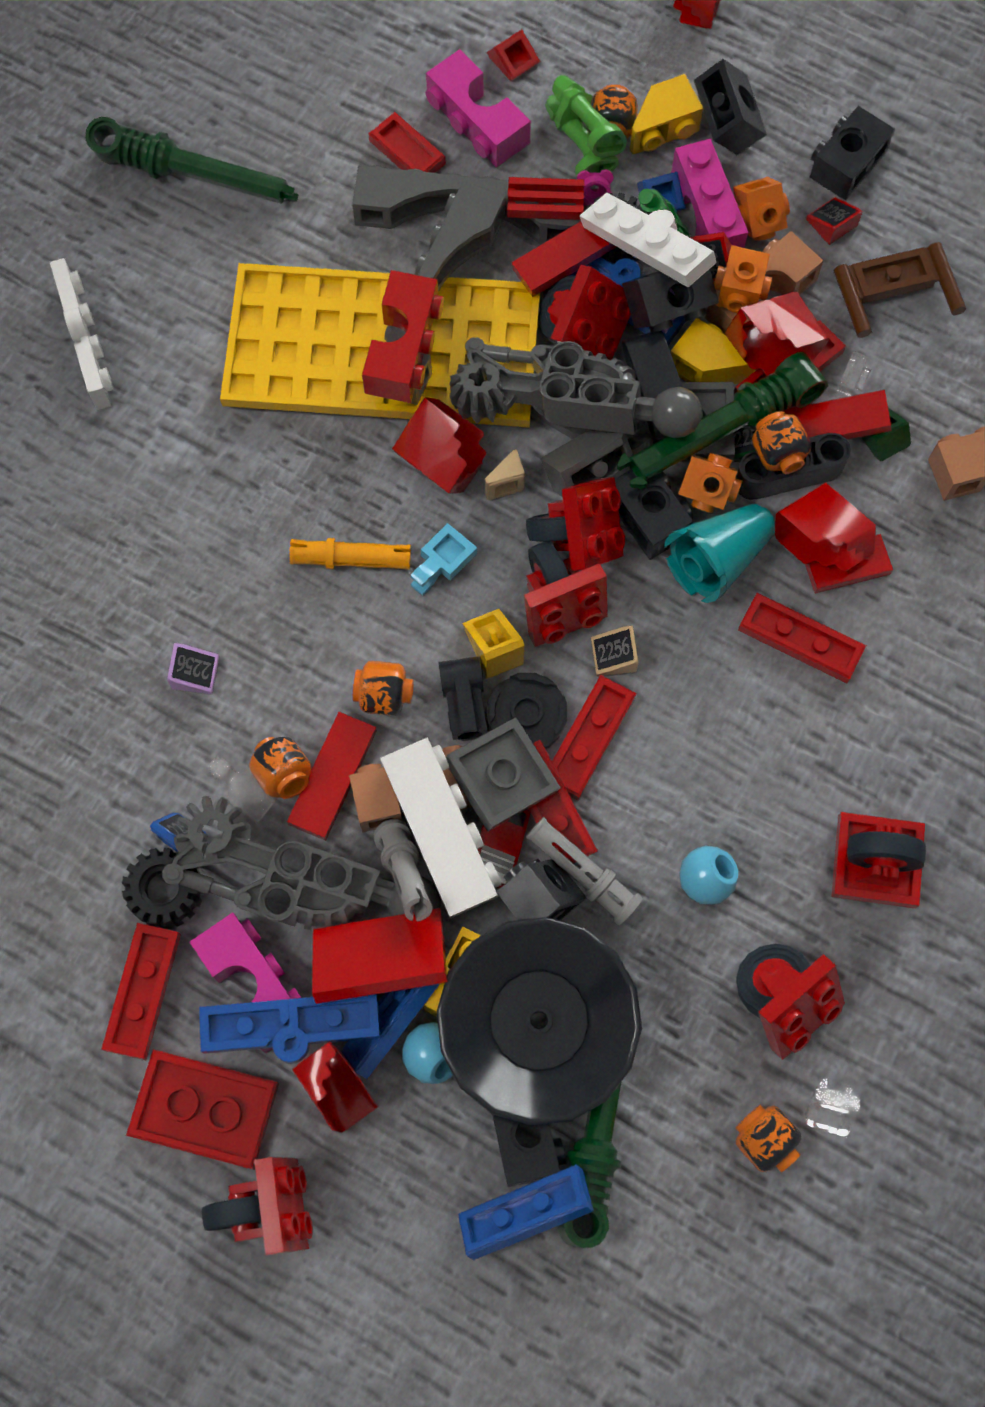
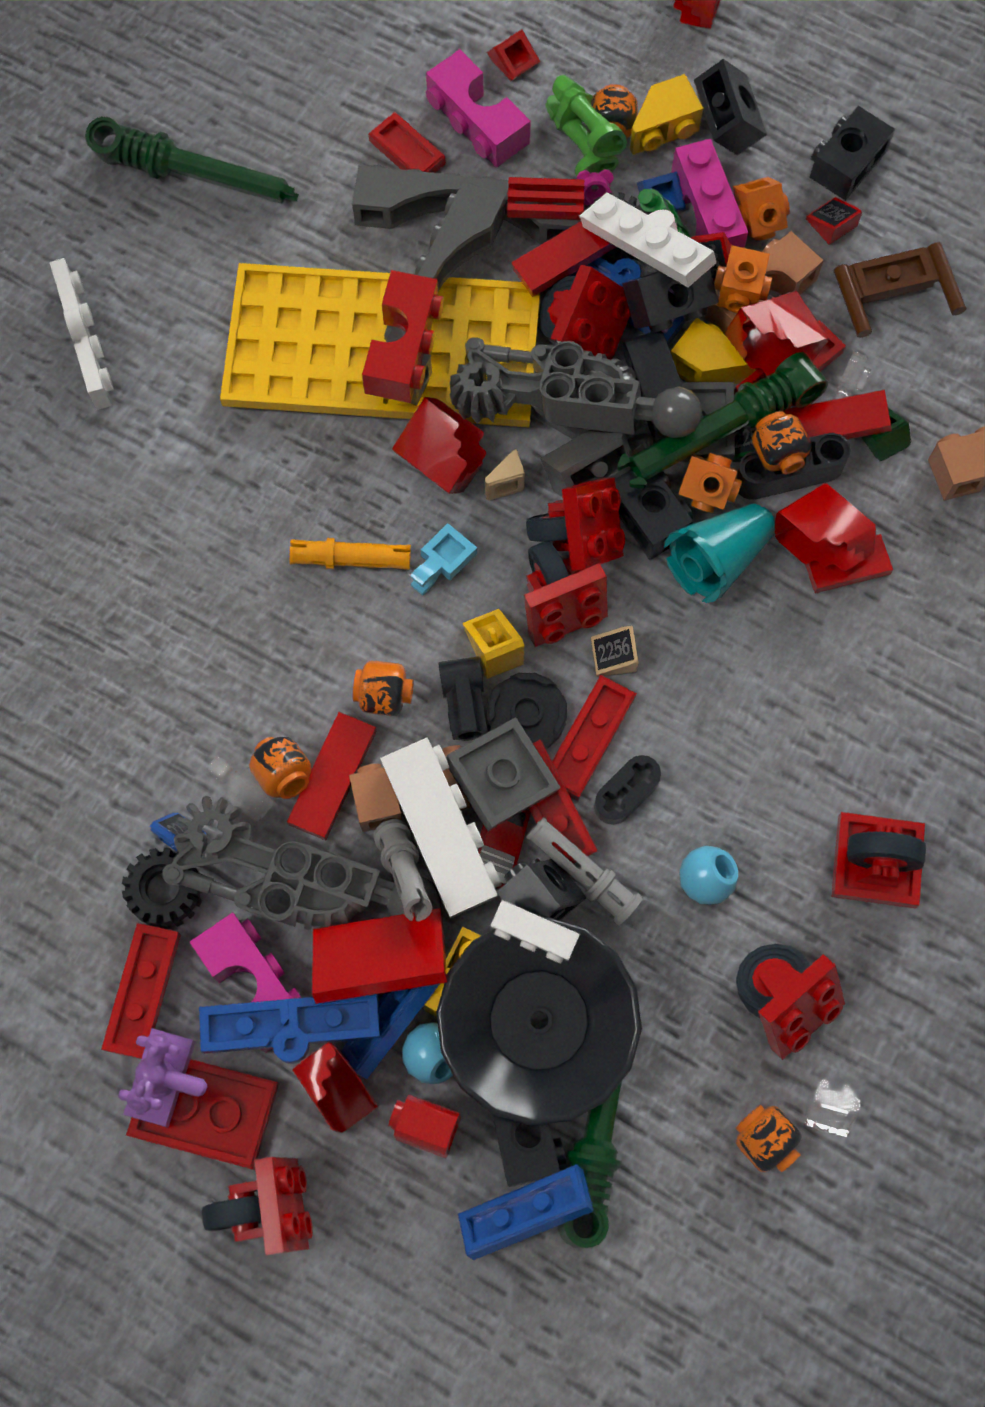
slope [167,643,219,694] -> none
red tile [738,593,867,684] -> none
none -> medium lavender piece [118,1028,207,1128]
none -> red brick [388,1094,461,1159]
none -> white piece [491,900,580,964]
none -> black beam [594,755,661,825]

